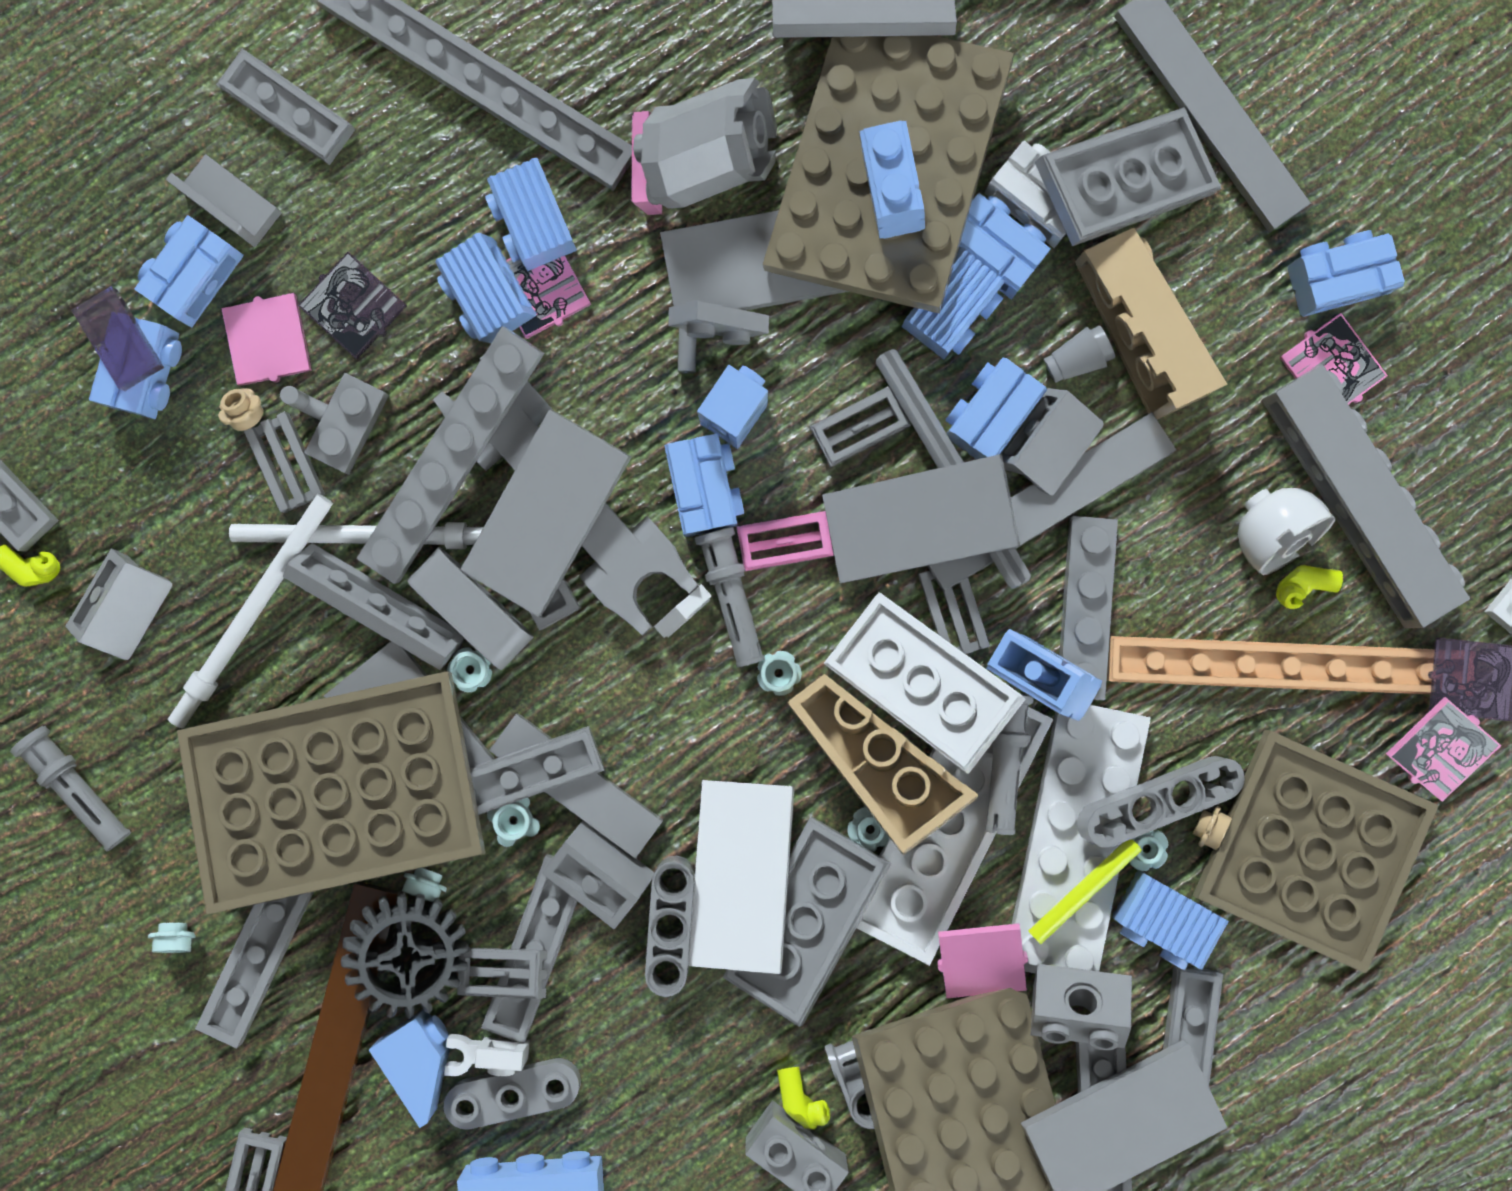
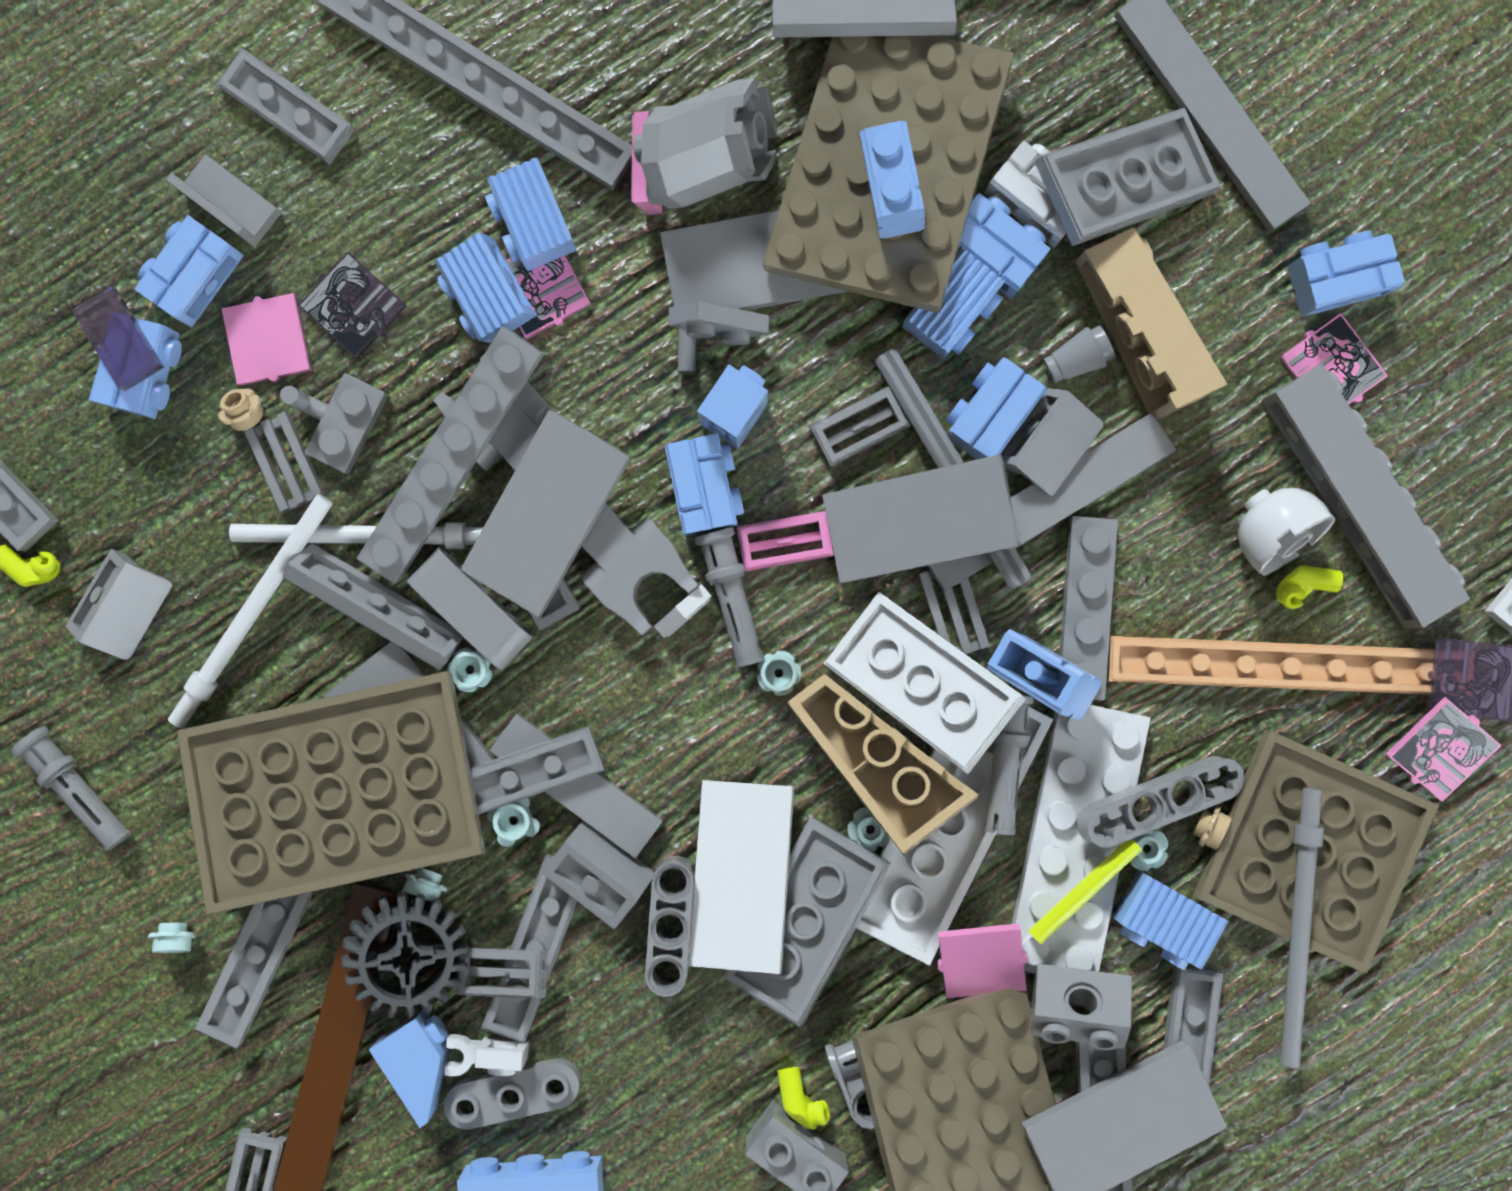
none -> light grey bar [1280,788,1324,1068]

